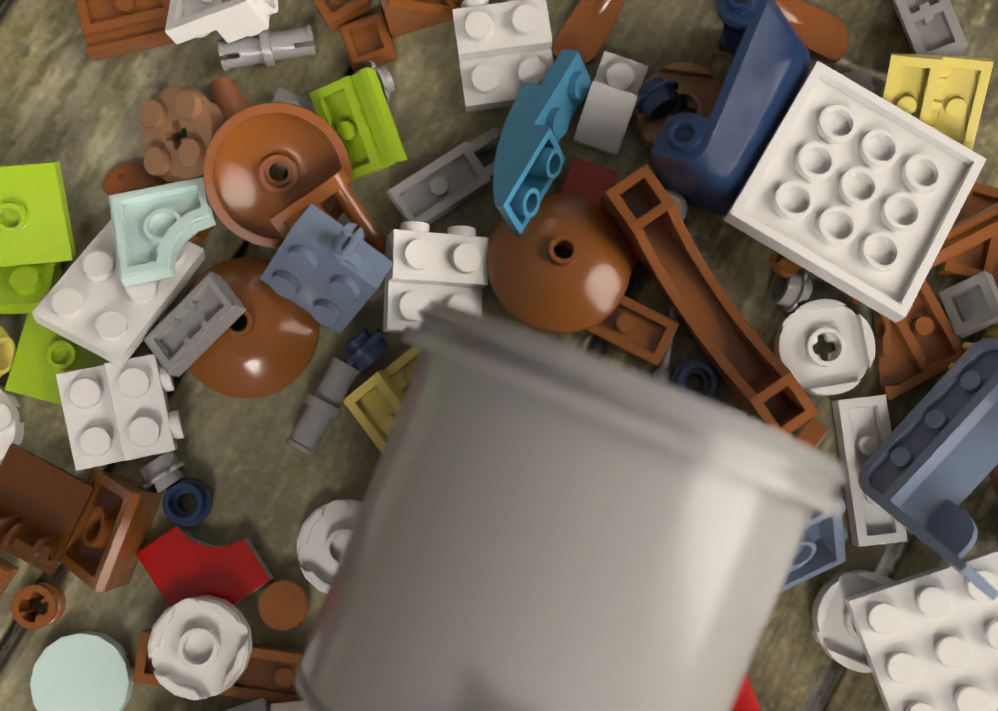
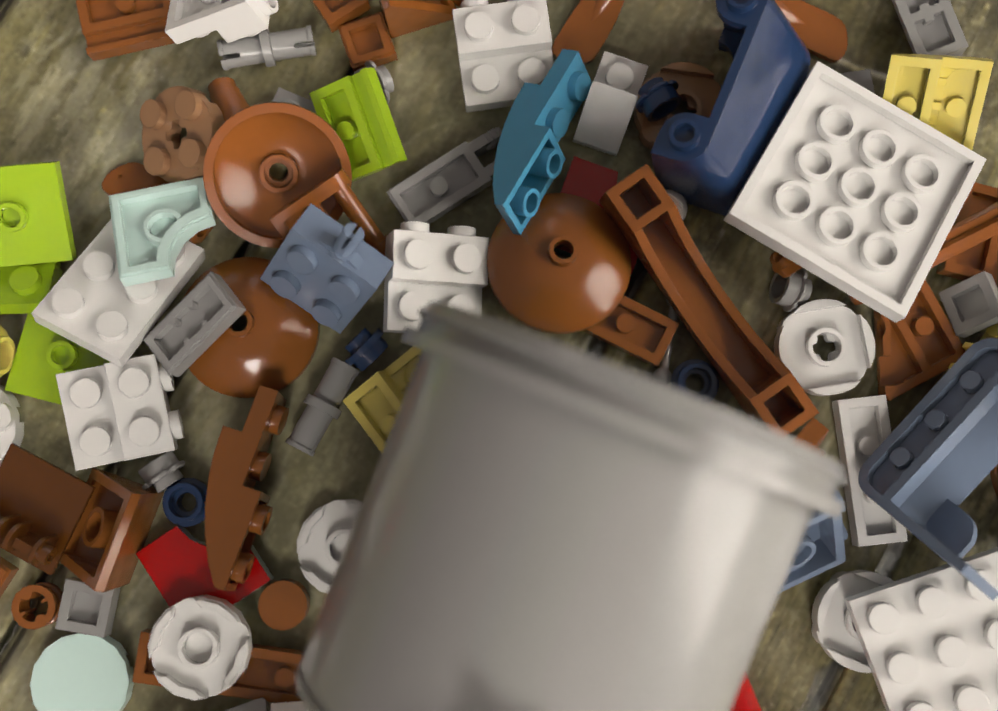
none -> light grey plate [55,577,121,638]
none -> dark orange slope [205,385,289,591]

